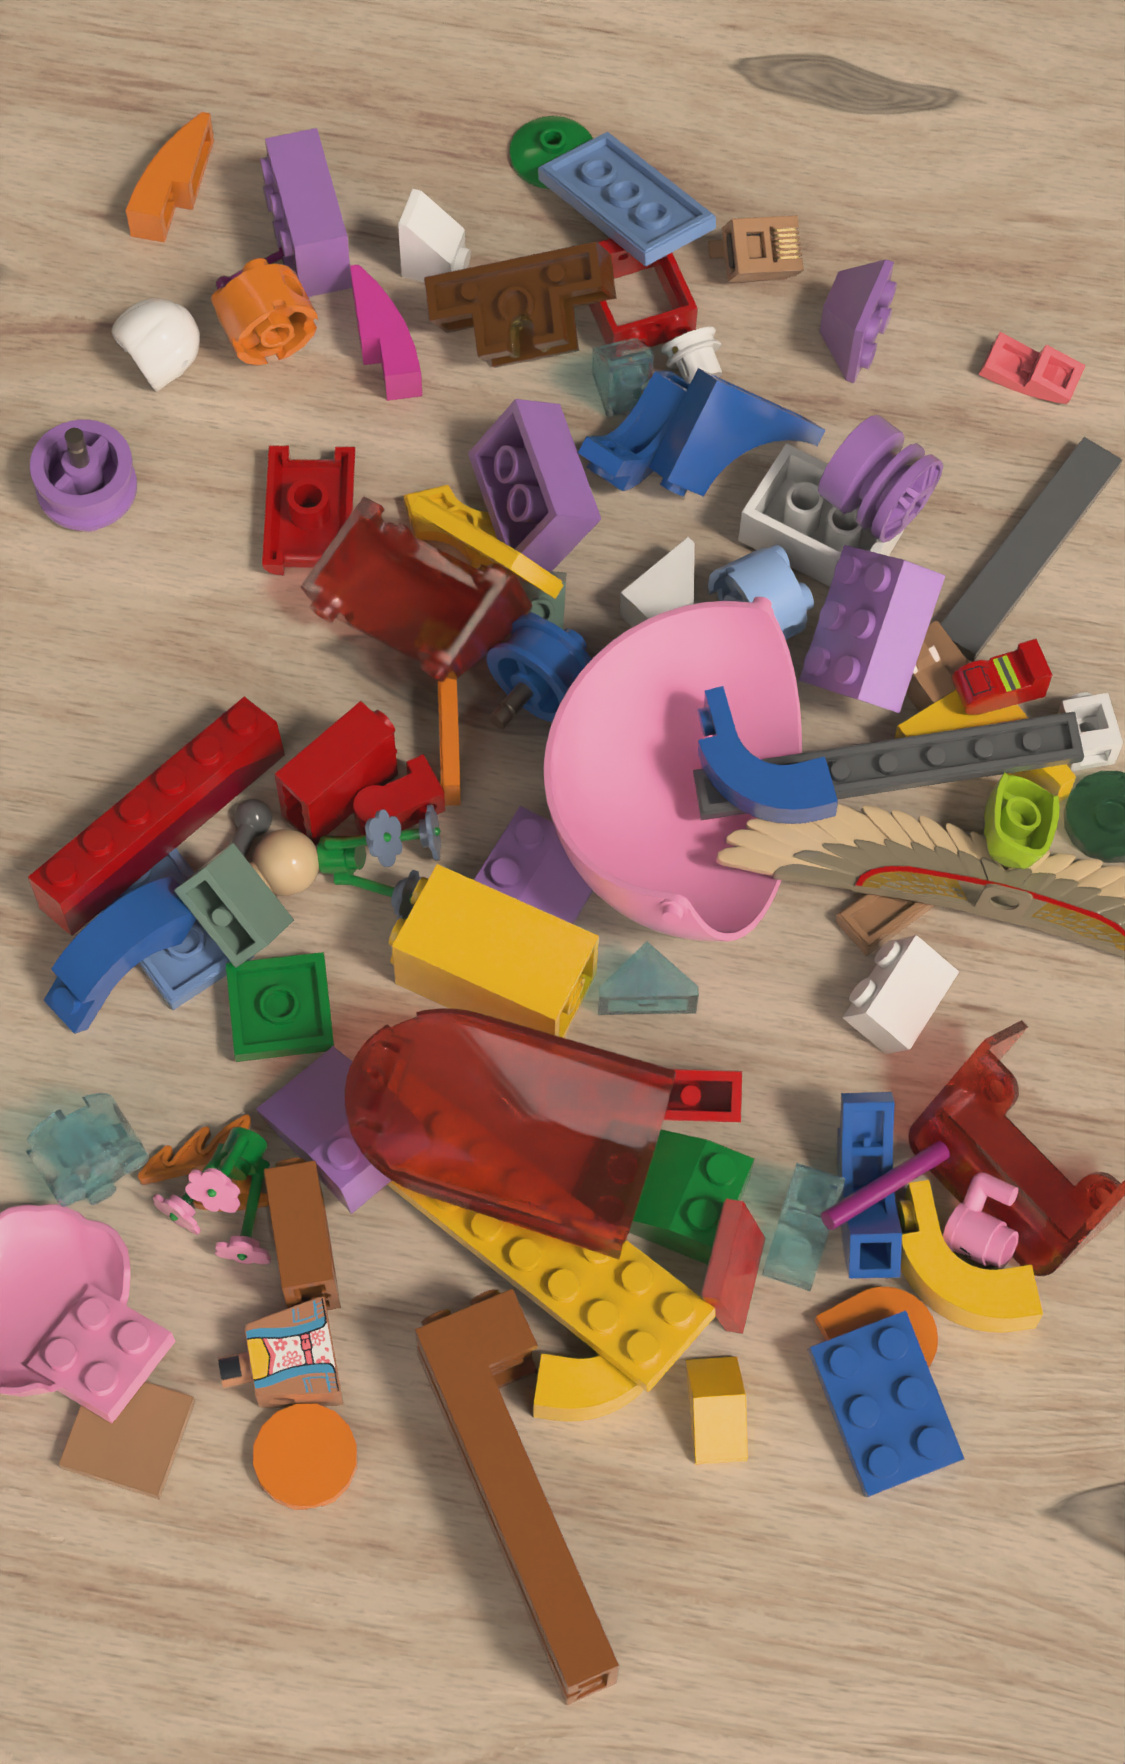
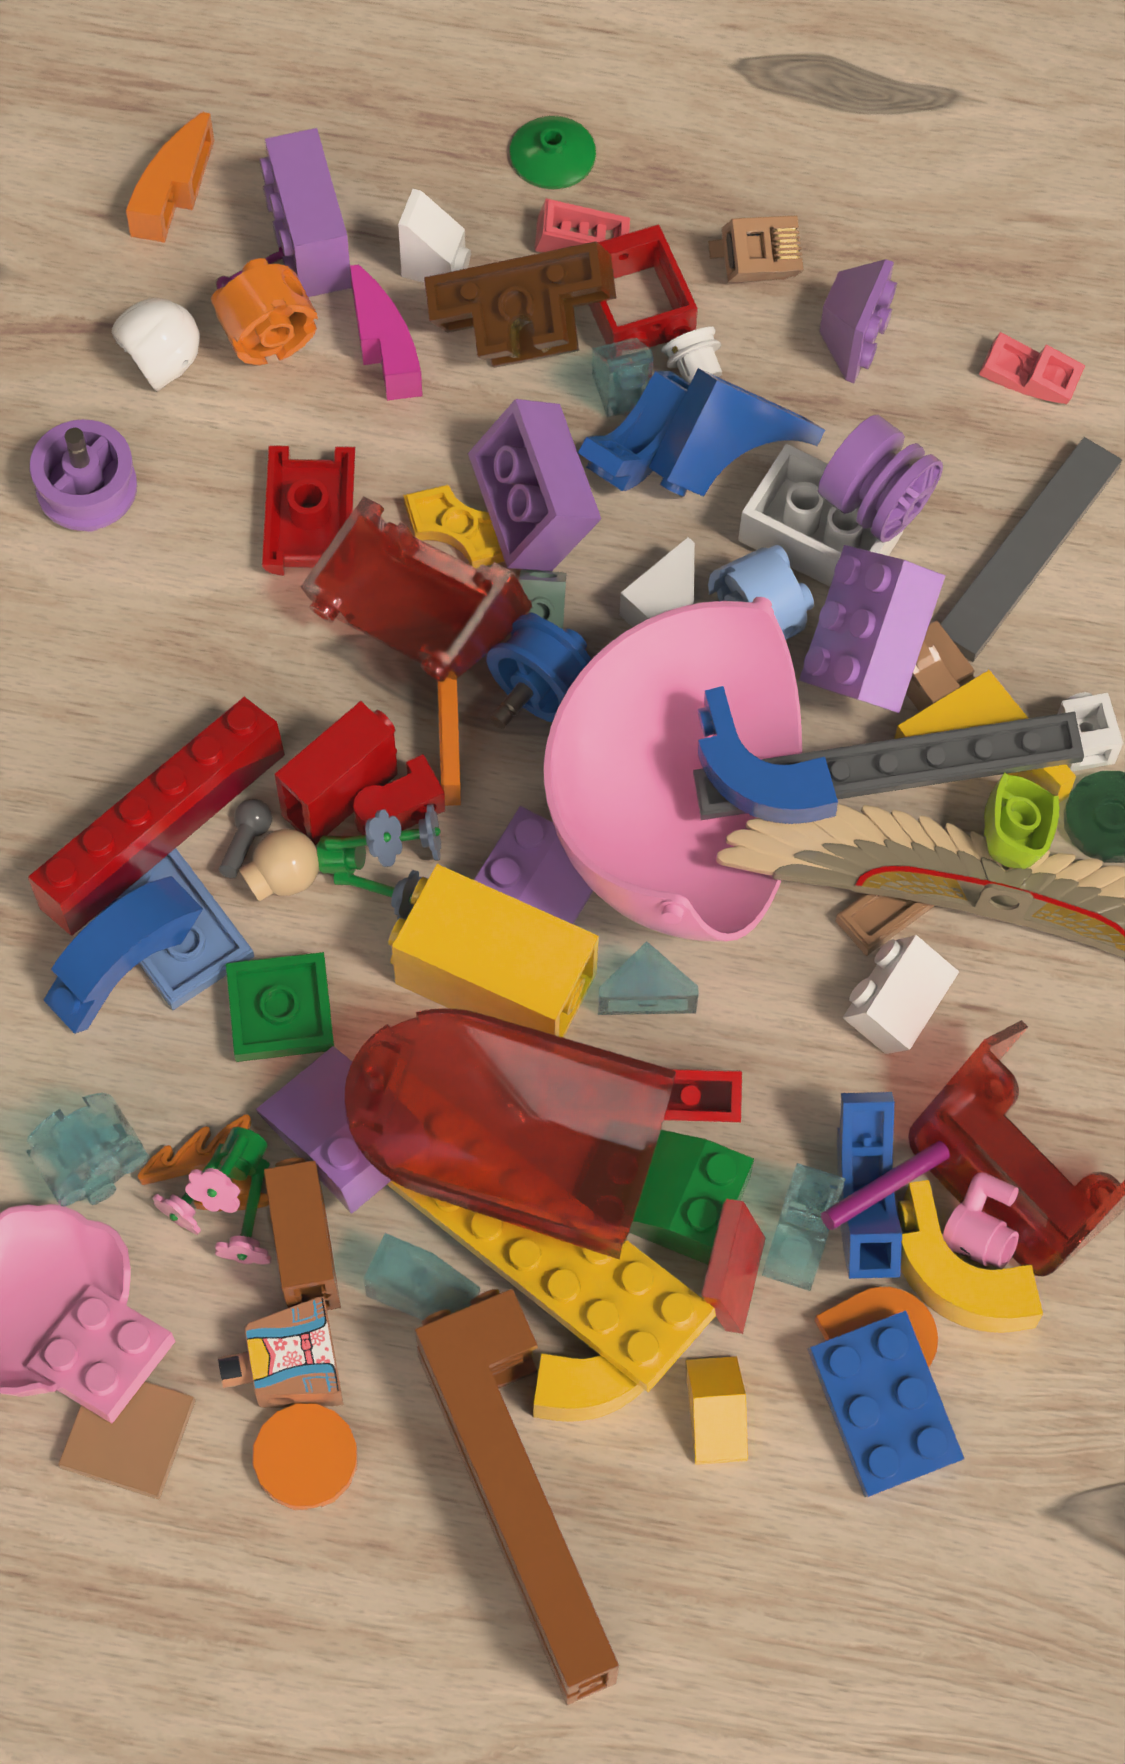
sand green brick [174,843,294,968] -> none
yellow tile [410,495,564,599] -> none
medium blue tile [538,132,716,267] -> none
red leg [951,638,1053,715] -> none
none -> clear light blue slope [364,1233,481,1320]
none -> coral slope [534,198,630,253]

